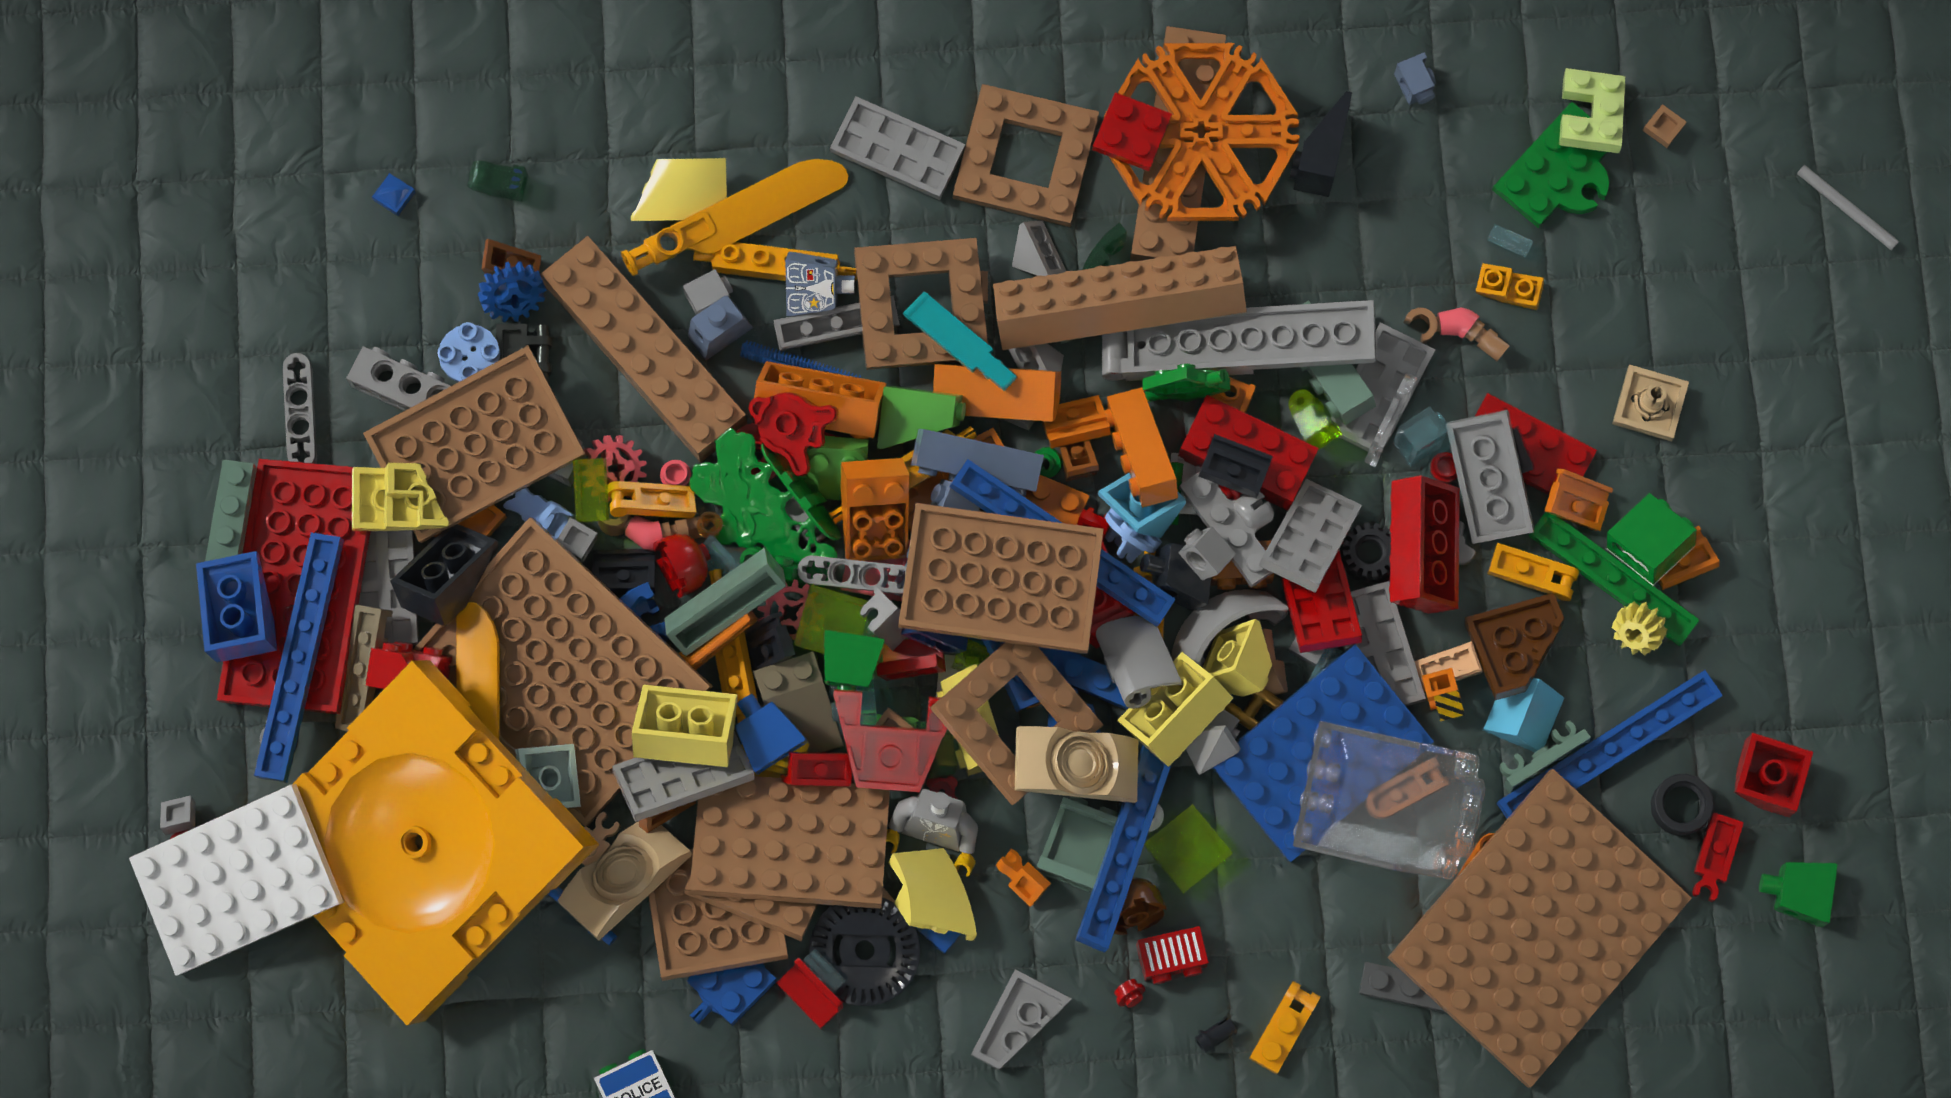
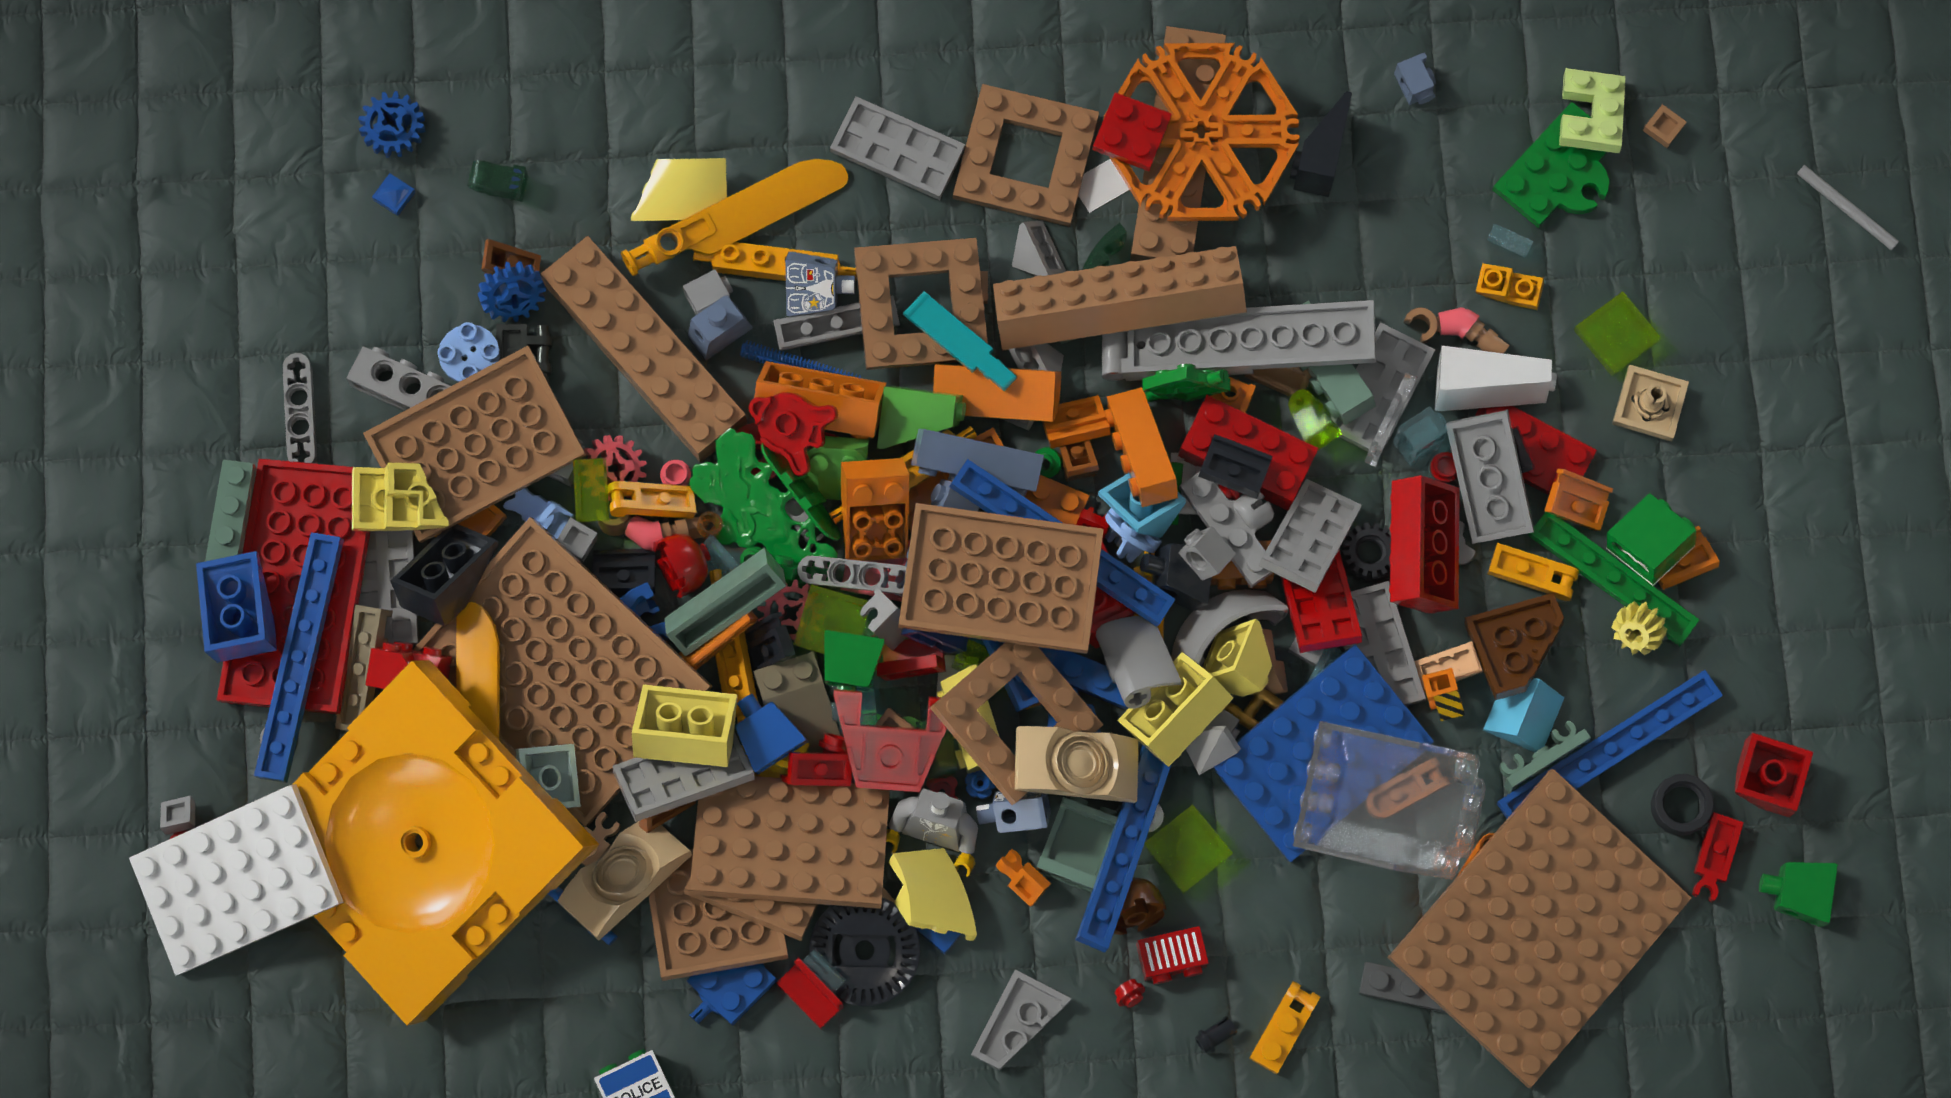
none -> blue gear [358,91,426,158]
none -> red plate [818,733,848,753]
none -> blue plate [965,770,995,799]
none -> sand blue torso [976,791,1051,833]
none -> white sticker [1078,159,1130,213]
none -> medium nougat tile [1245,367,1312,401]
none -> white slope [1435,346,1557,411]
none -> clear neon green plate [1574,291,1661,376]

